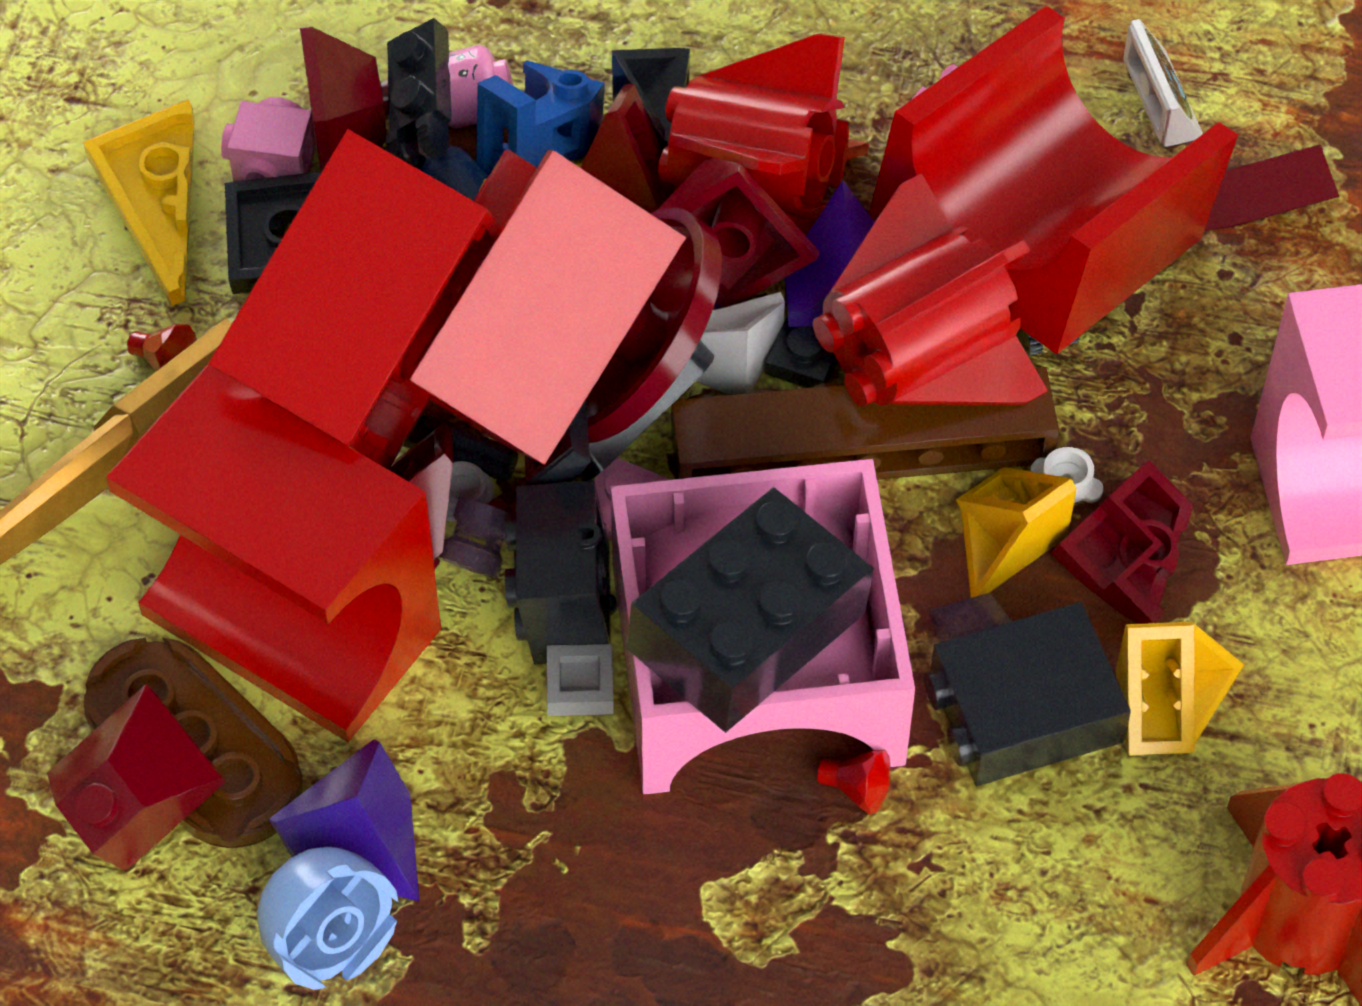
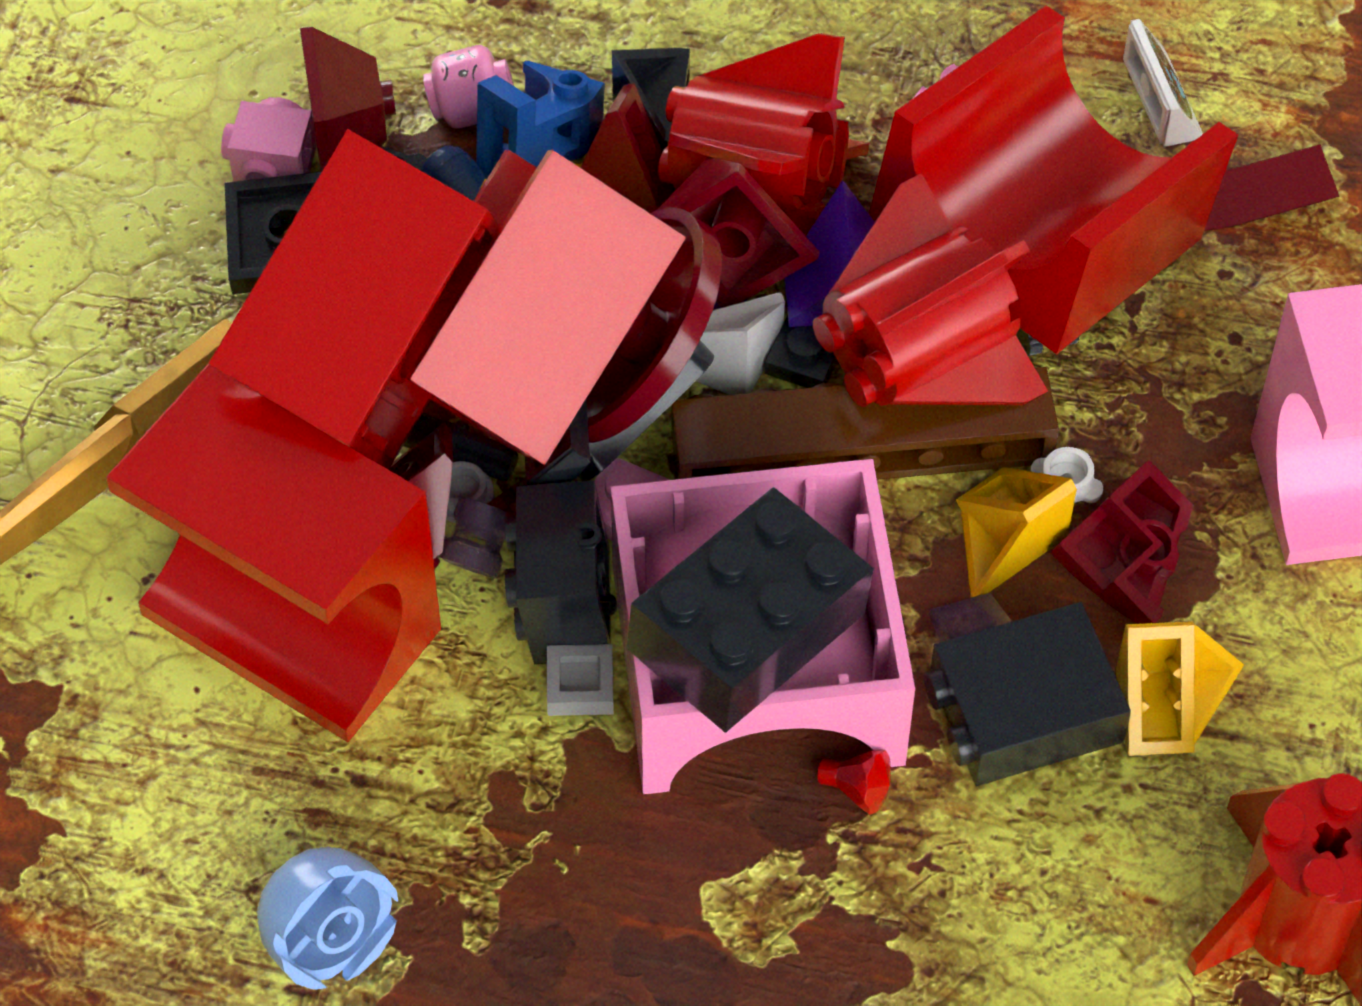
dark red slope [47,684,226,871] -> none
yellow wing [83,99,195,307] -> none
reddish brown tile [83,637,303,848] -> none
red rock [127,324,197,371] -> none
dark purple slope [269,739,420,902] -> none
black hinge [386,18,452,168] -> none

